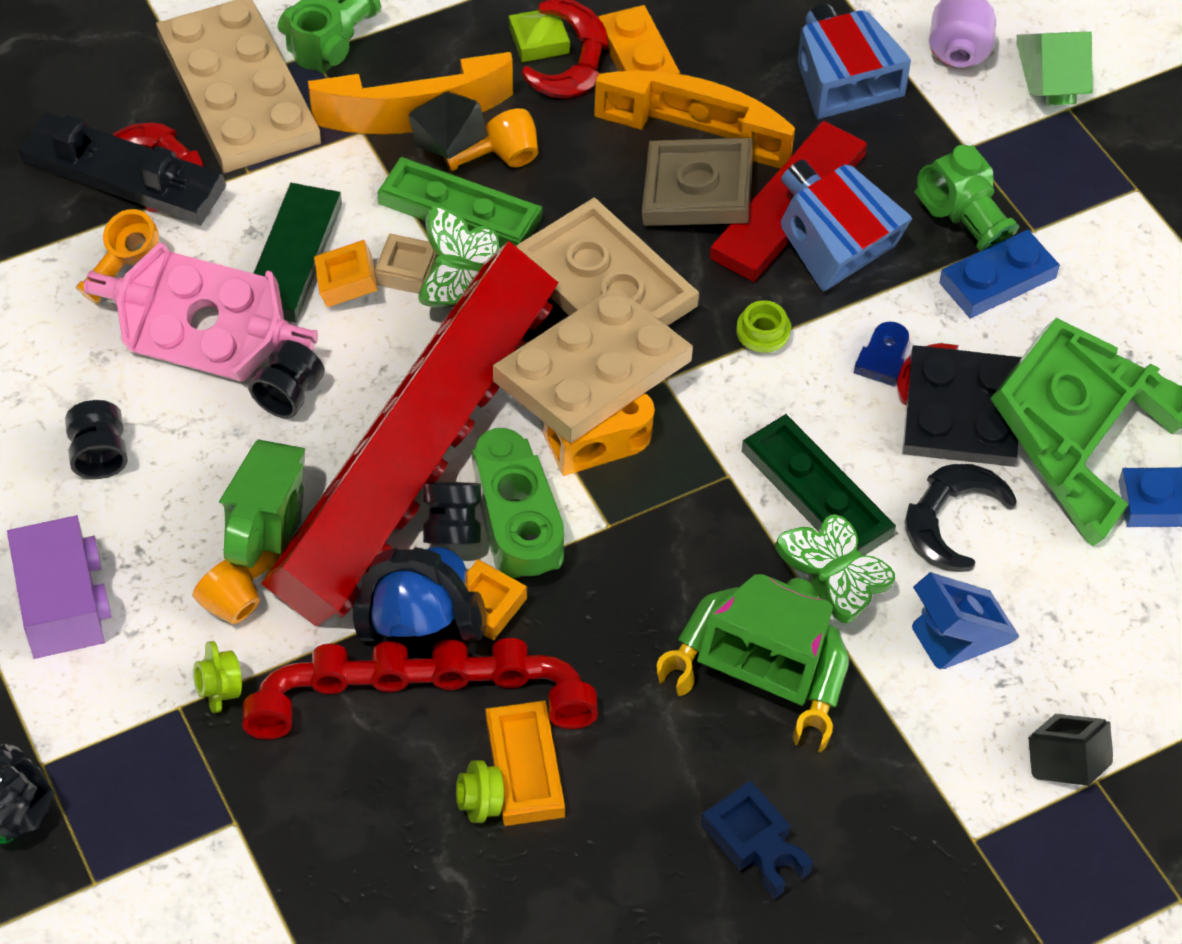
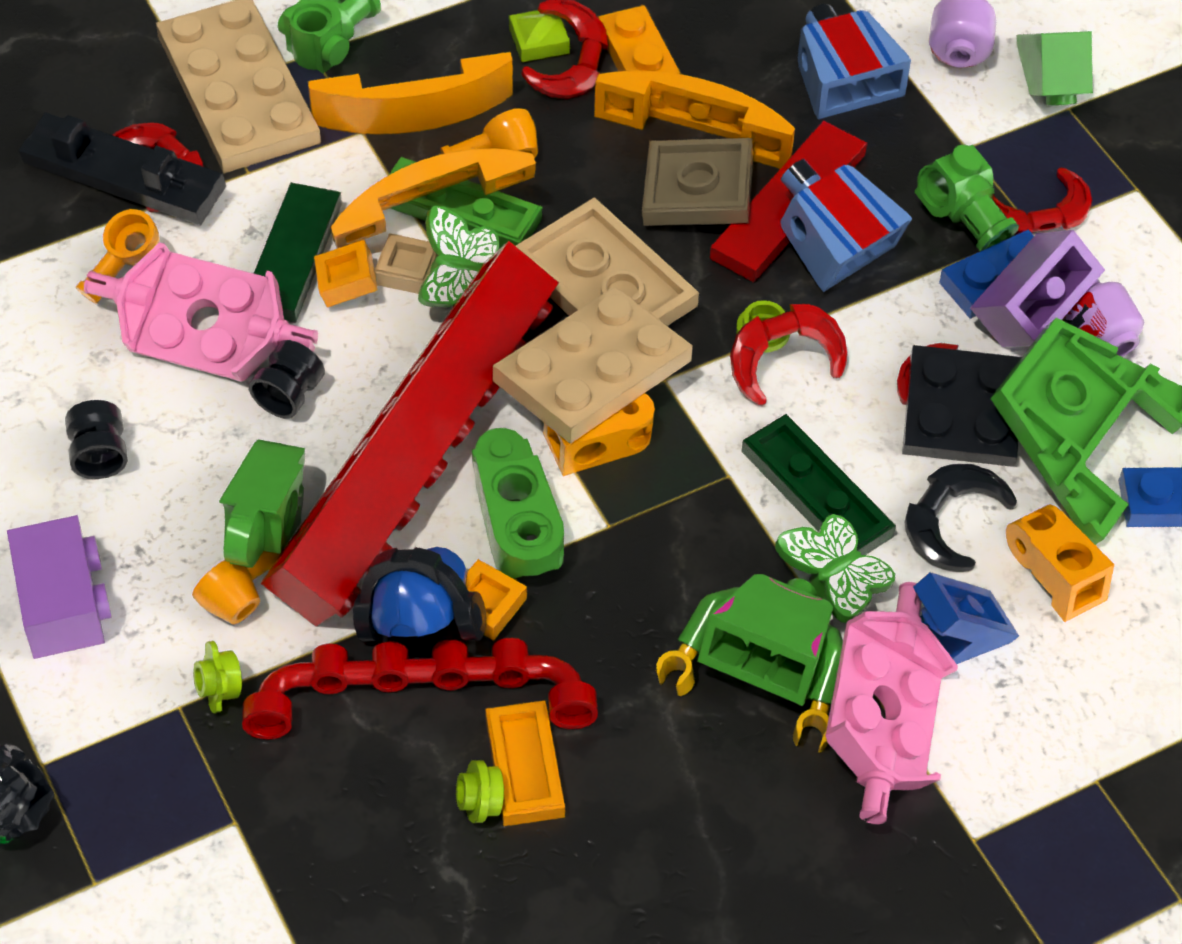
pearl dark grey slope [409,91,488,159] -> none
black wheel [423,482,481,544] -> none
dark blue plate [701,781,813,899] -> none
clear blue piece [853,321,909,387] -> none
pearl dark grey slope [1028,714,1113,786] -> none
none -> light orange slope [331,148,536,249]
none -> red piece [730,304,847,405]
none -> bright pink plate [825,582,958,824]
none -> medium lavender brick [970,230,1105,347]
none -> red piece [992,168,1092,235]
none -> light orange leg [1006,504,1115,622]
none -> lavender head [1062,279,1144,357]

